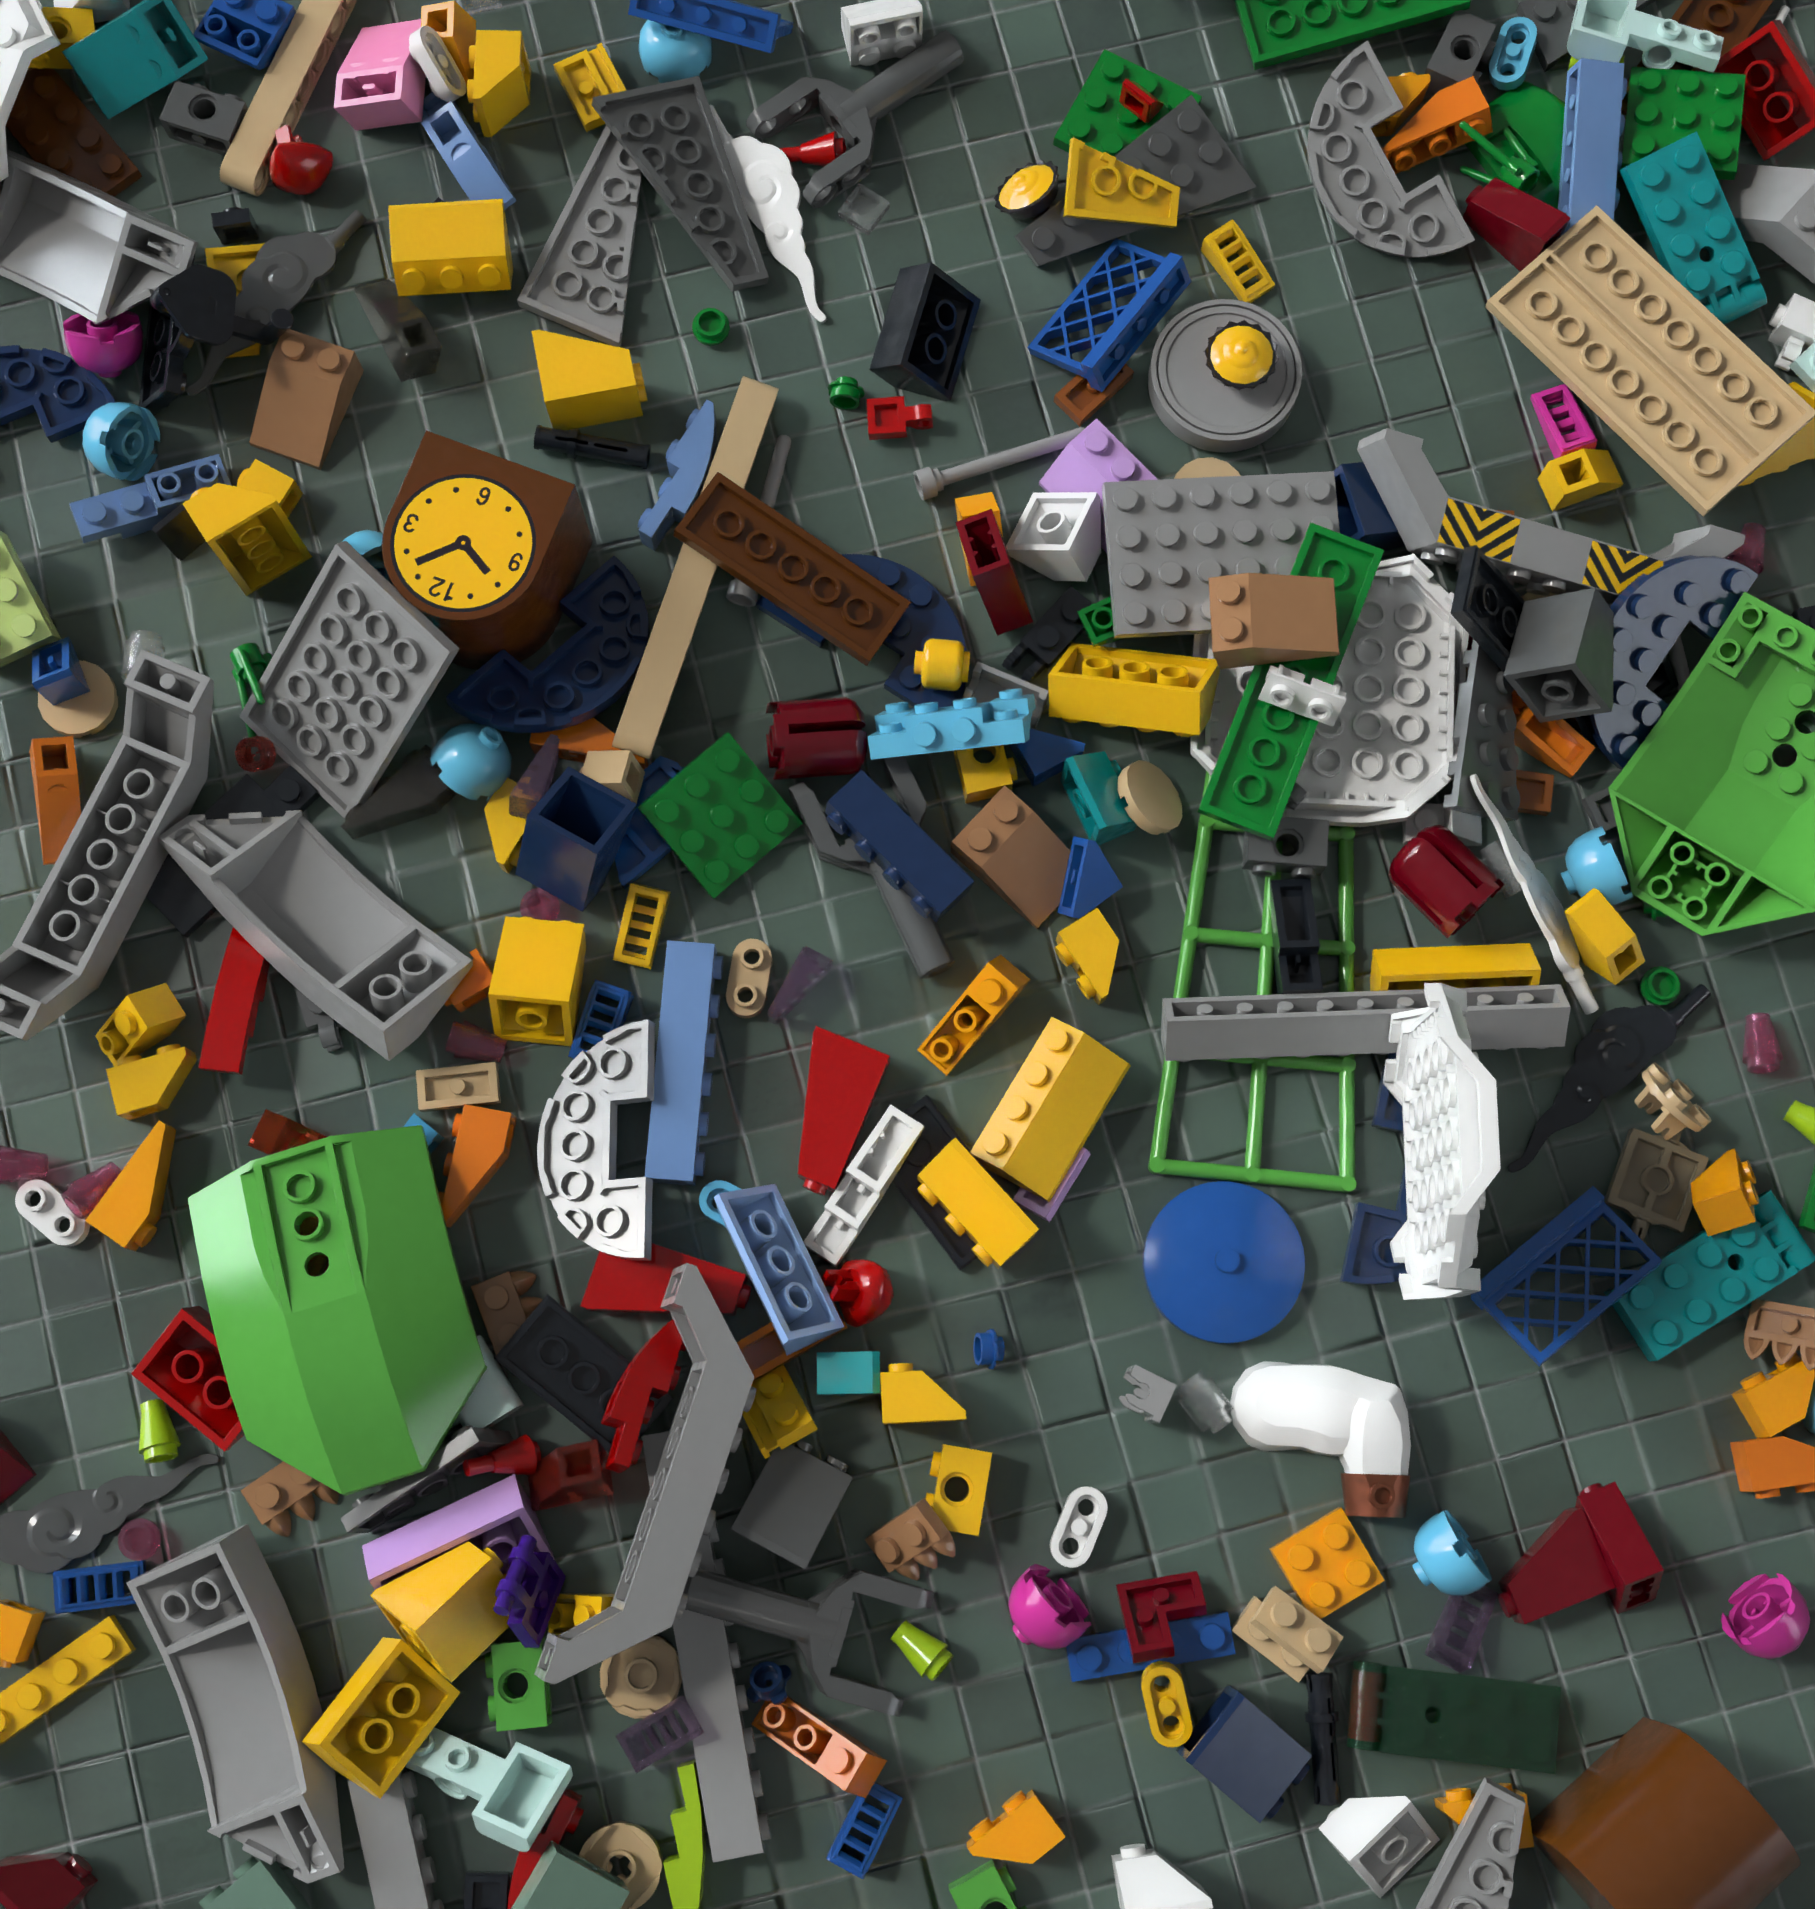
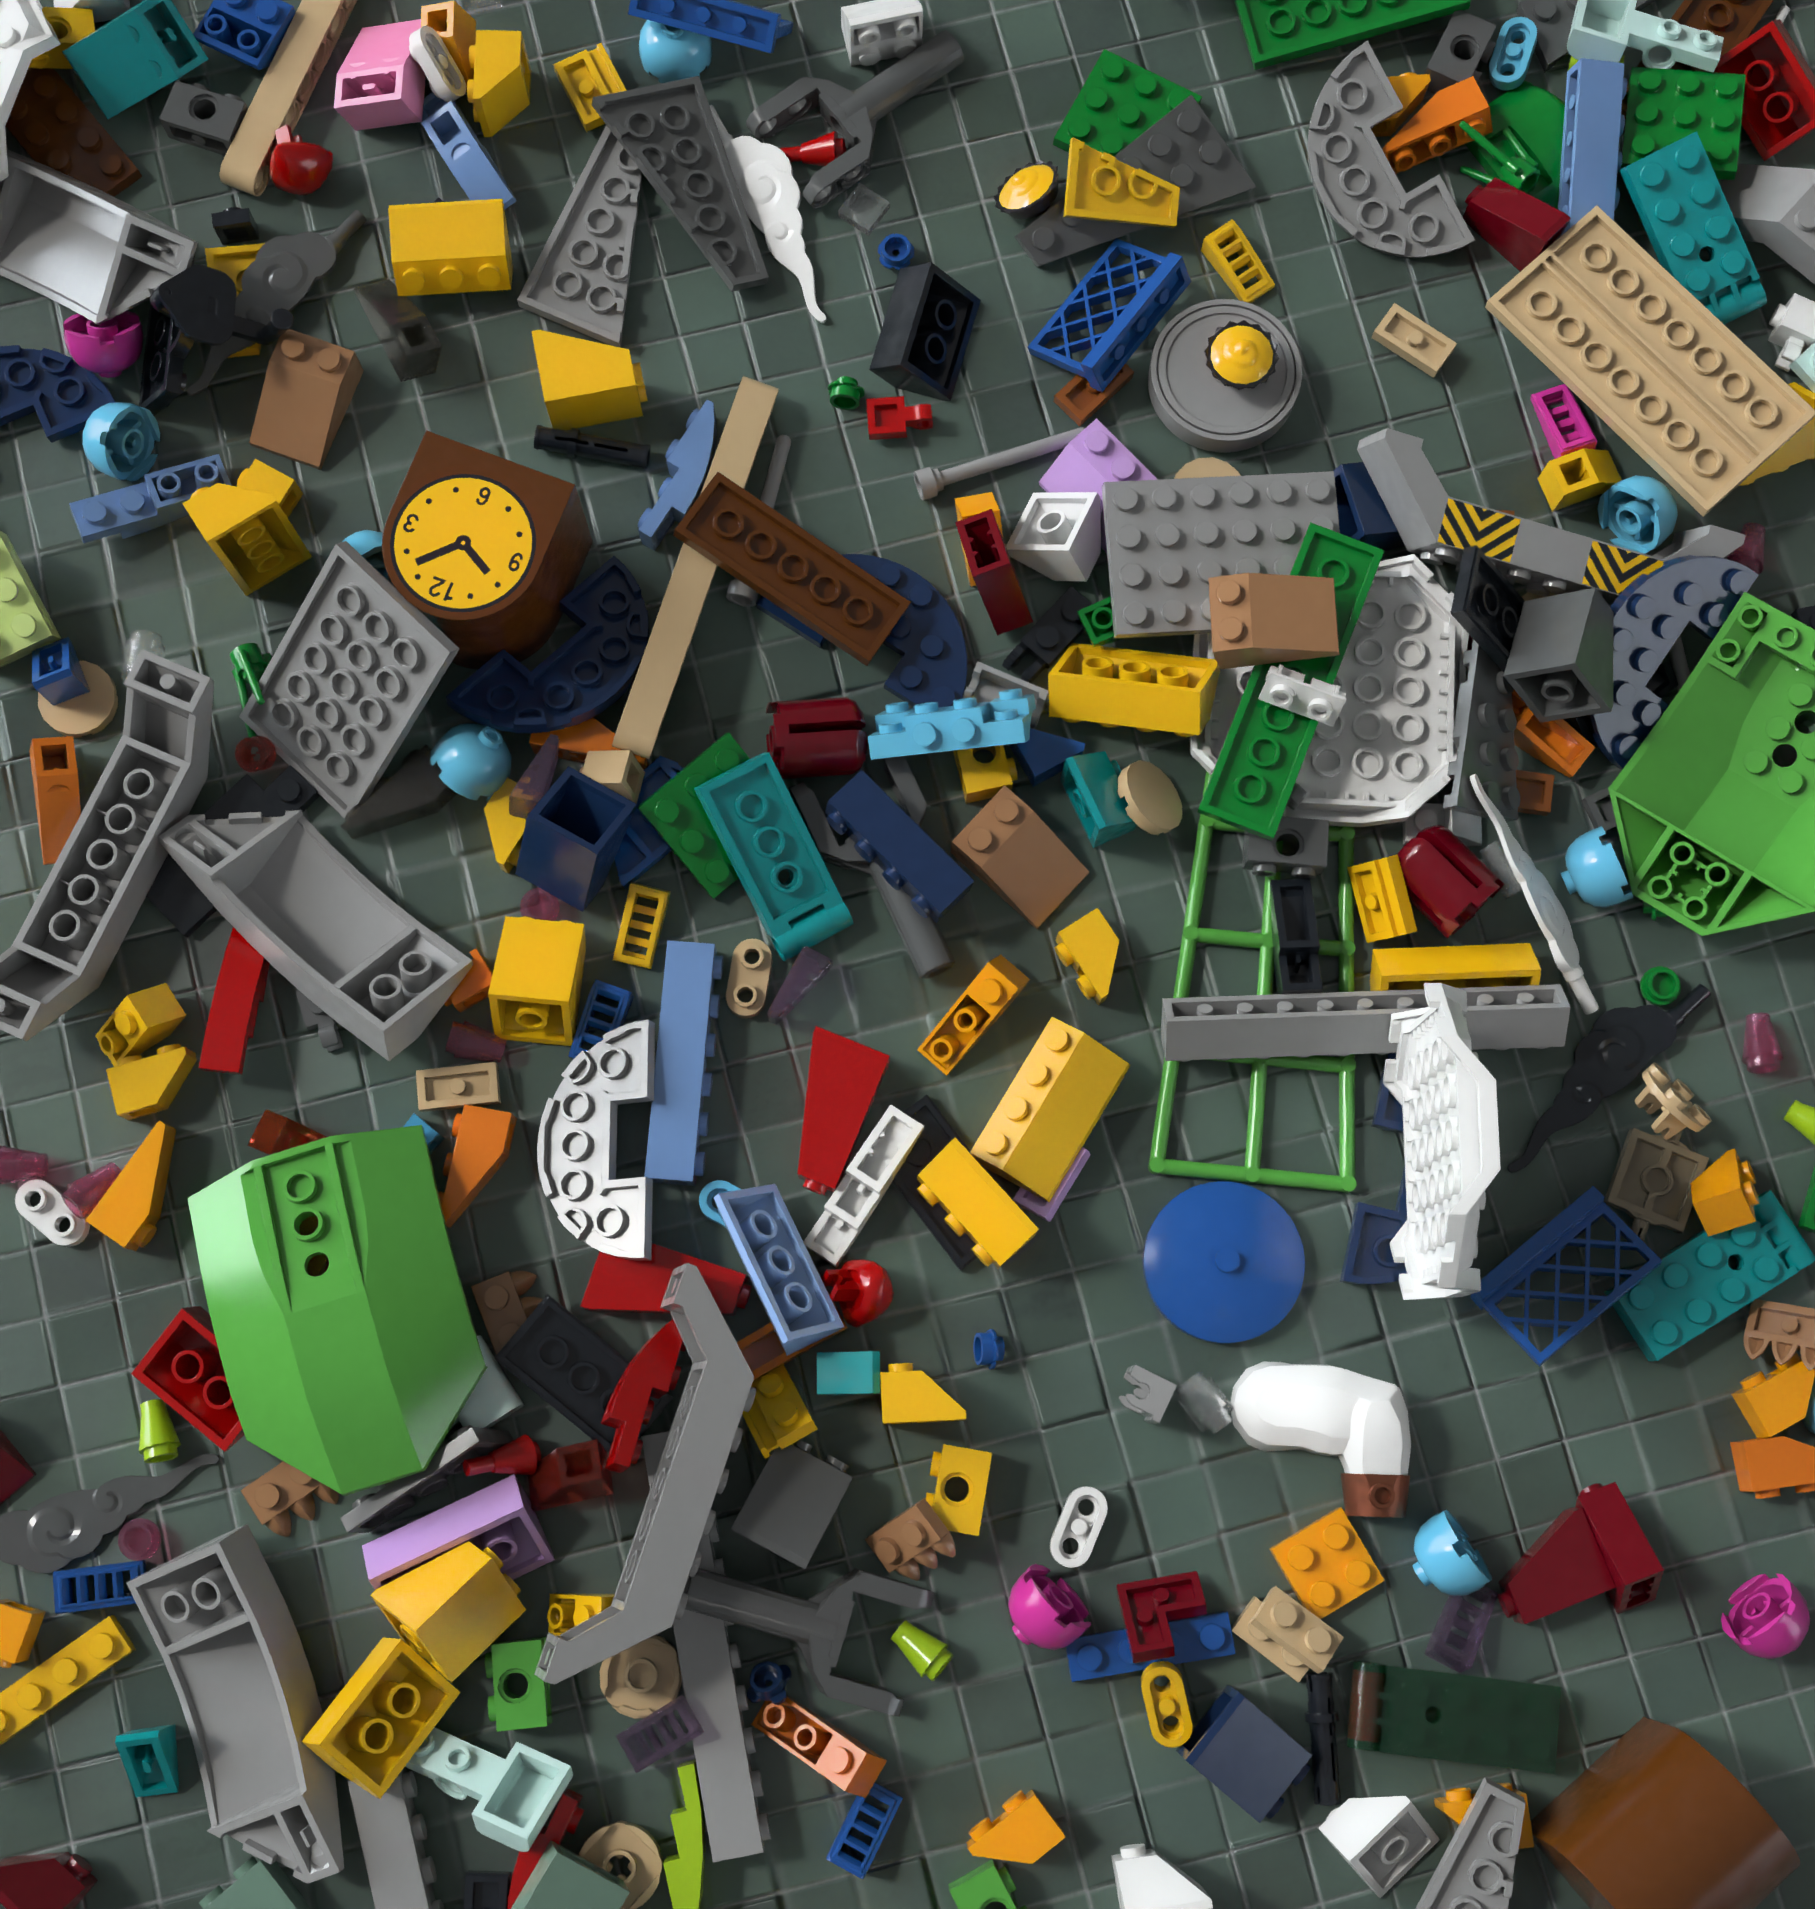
black slope [152,505,206,561] -> none
dark purple plate [493,1535,566,1648] -> none
green plate [692,308,730,346] -> none
yellow head [914,638,970,691] -> none
blue slope [1058,836,1123,919] -> none
red slope [1119,78,1164,123] -> none
yellow slope [1564,888,1645,985] -> none
none -> teal slope [115,1724,179,1798]
none -> teal hinge [694,752,854,961]
none -> blue plate [878,234,914,270]
none -> yellow plate [1347,854,1417,943]
none -> tan plate [1371,303,1457,378]
none -> medium azure cylinder [1597,475,1678,554]

